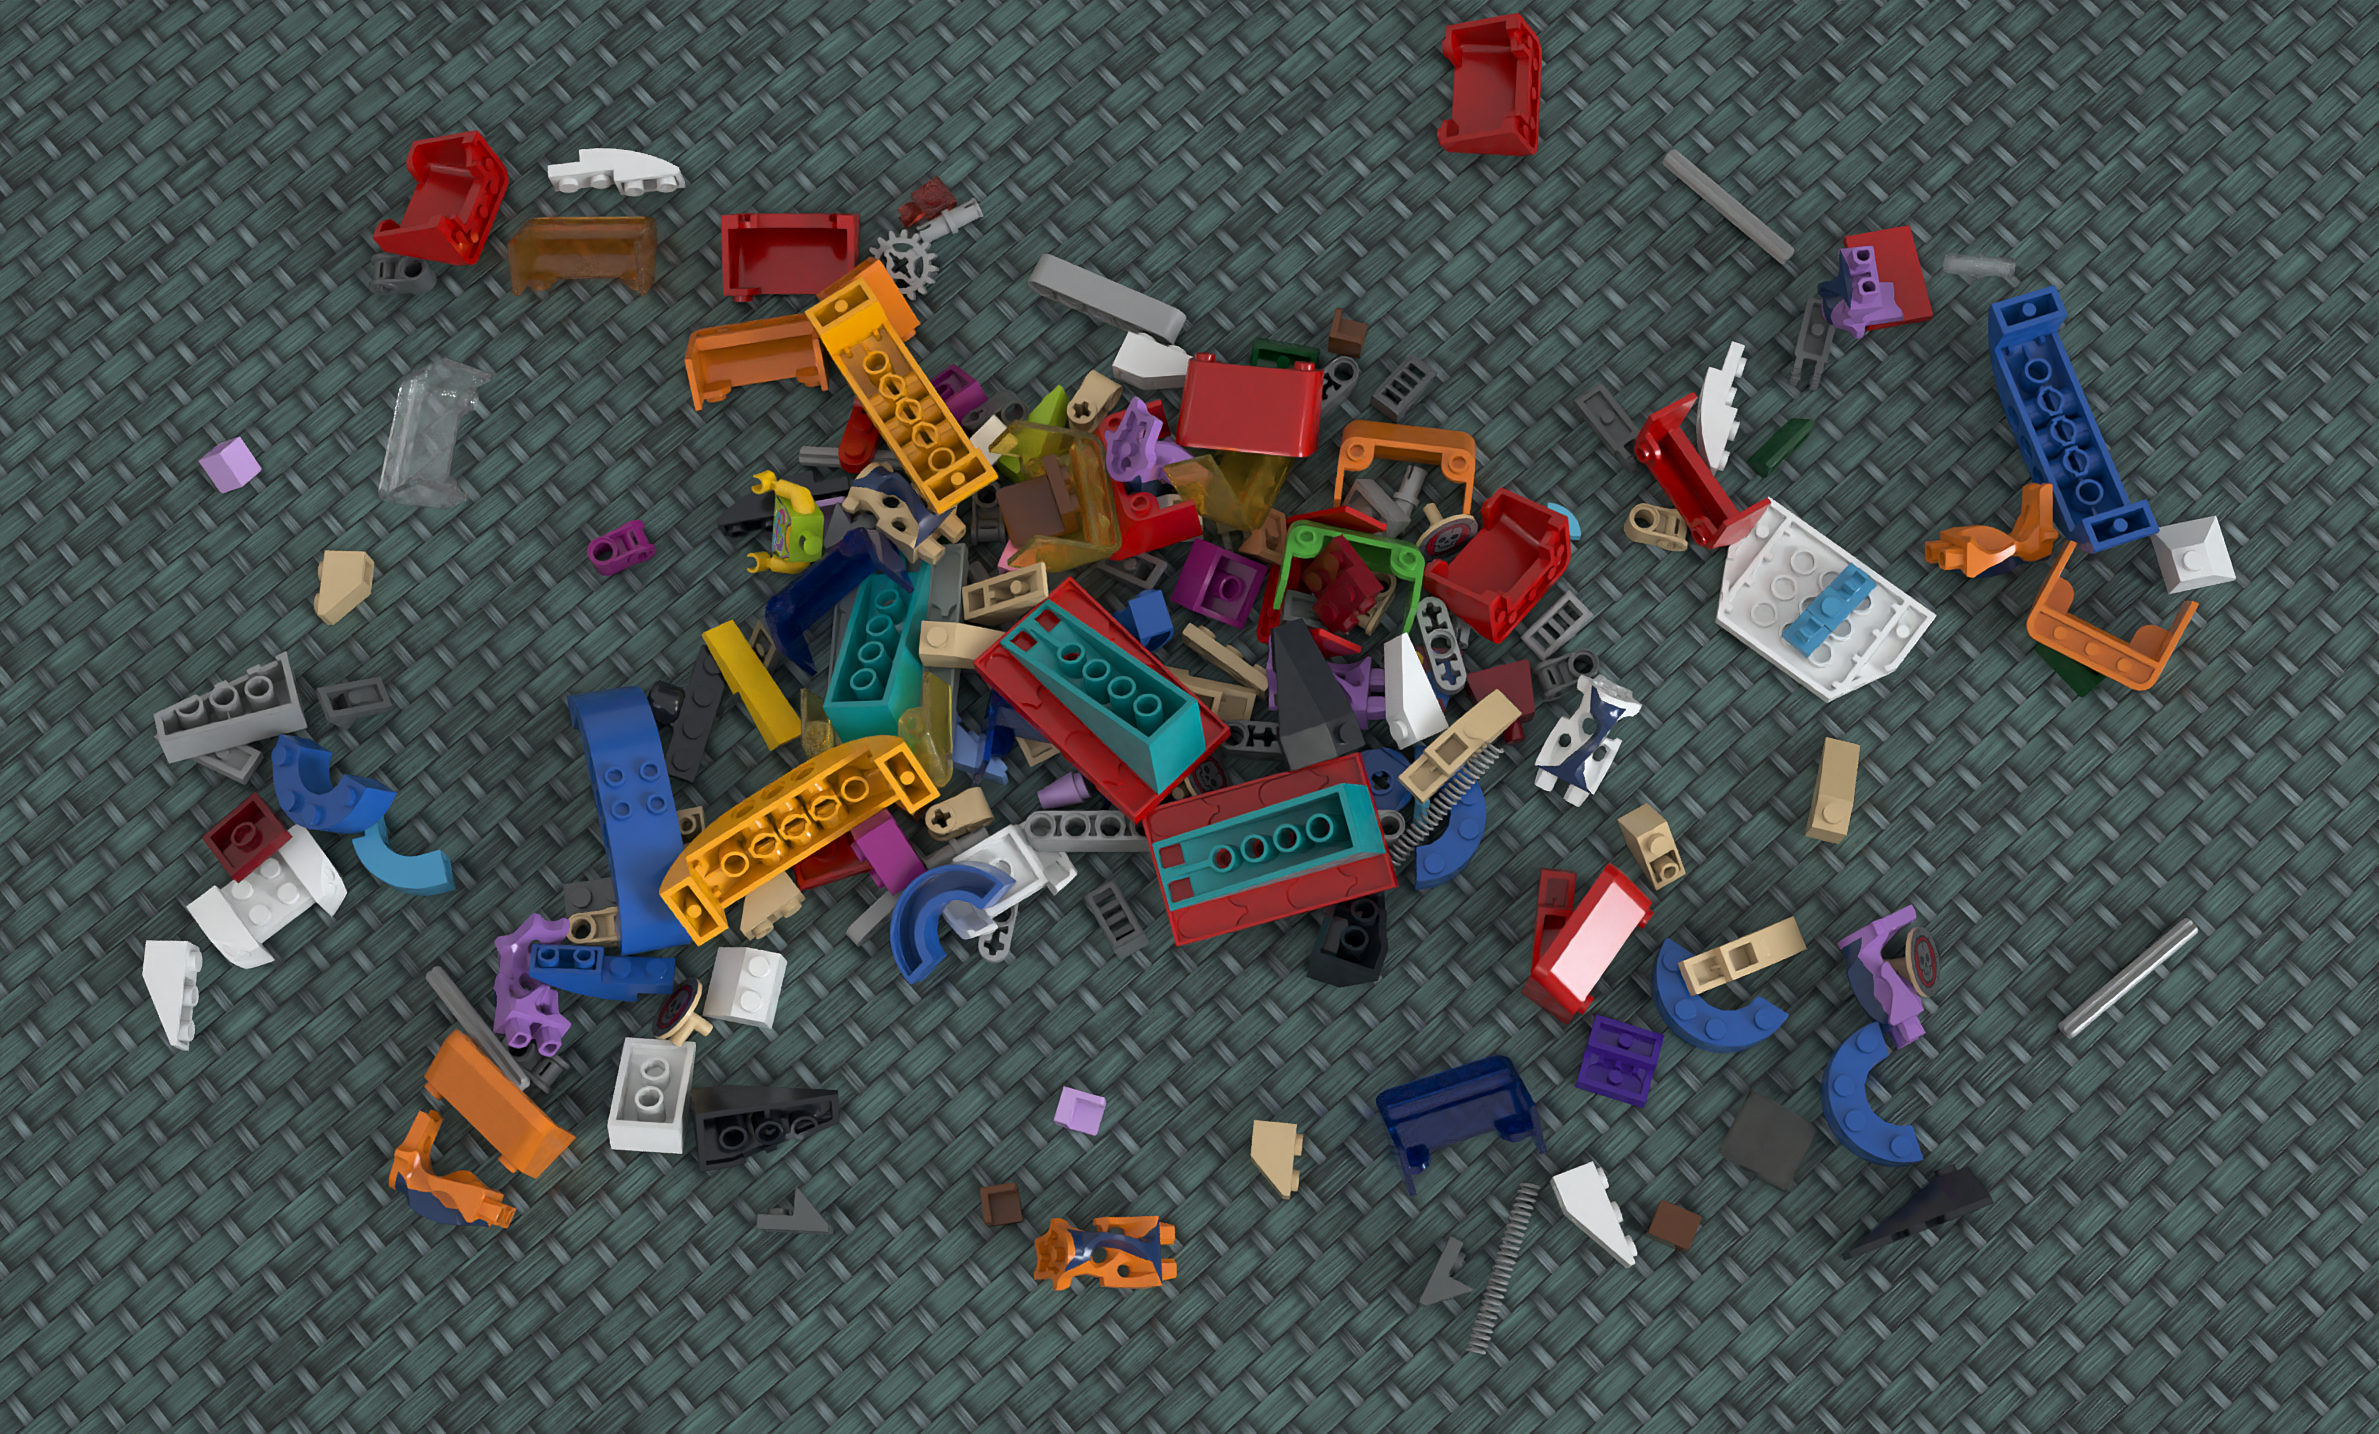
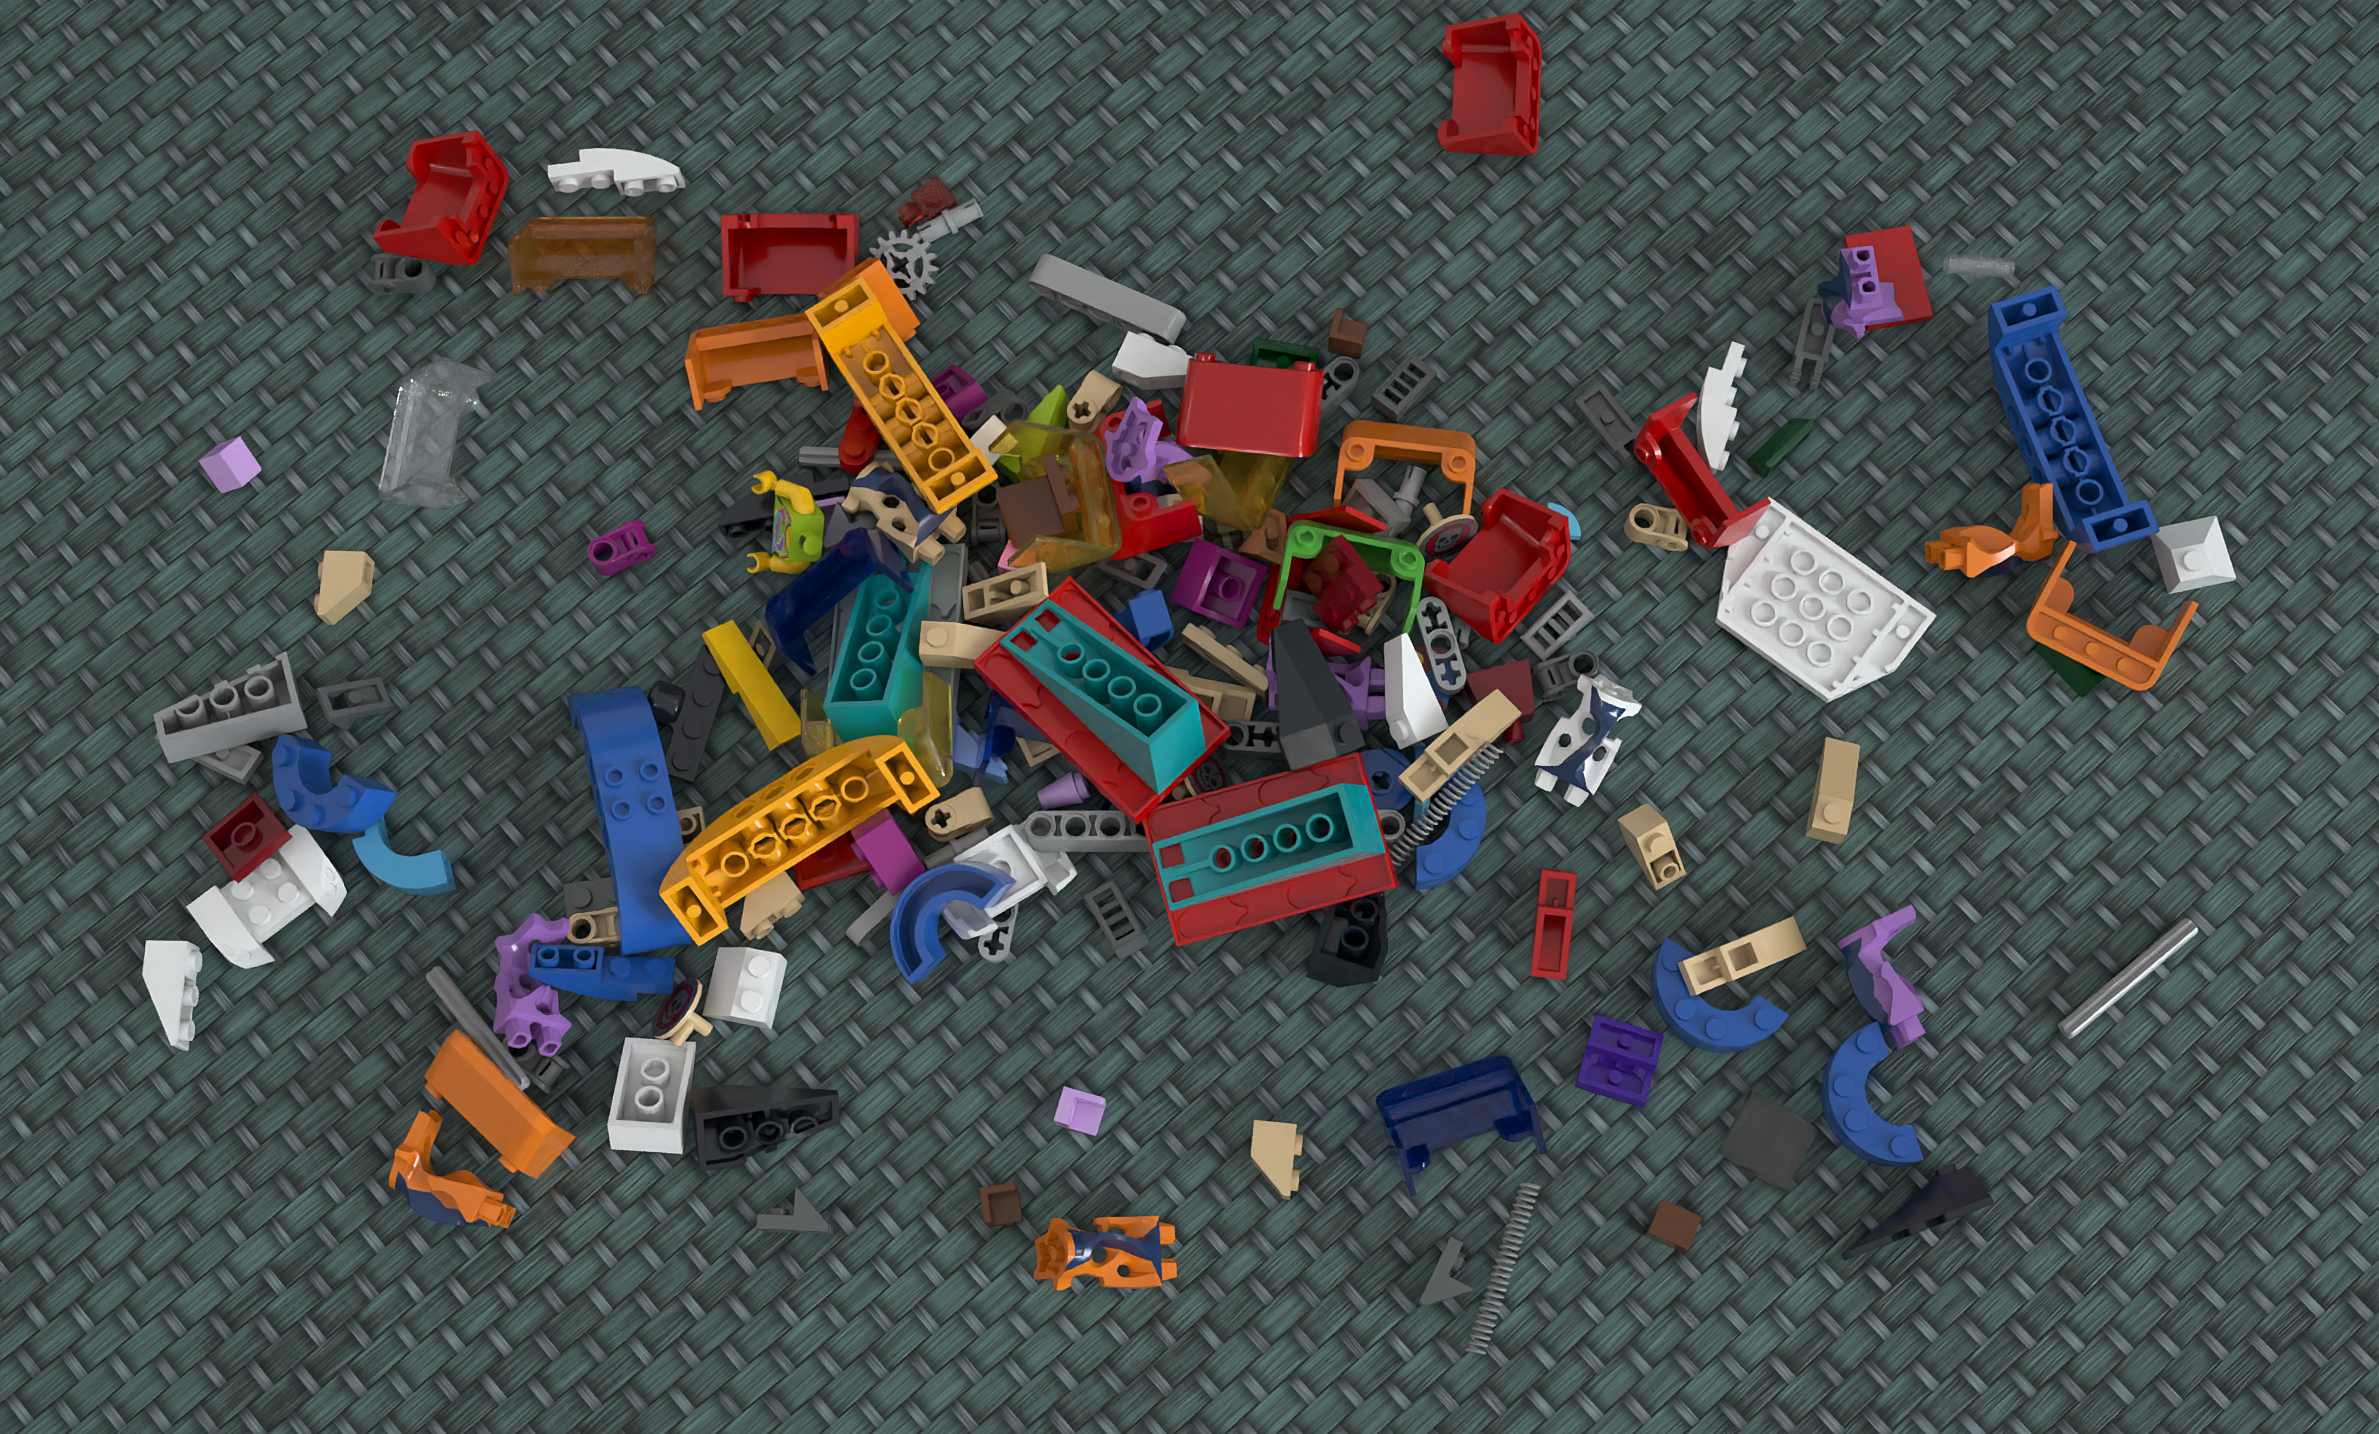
windscreen [1521,862,1654,1025] -> none
white slope [1550,1161,1637,1268] -> none
light grey axle [1662,149,1795,264] -> none
dark azure plate [1781,562,1877,659] -> none
shield [1883,927,1940,997] -> none

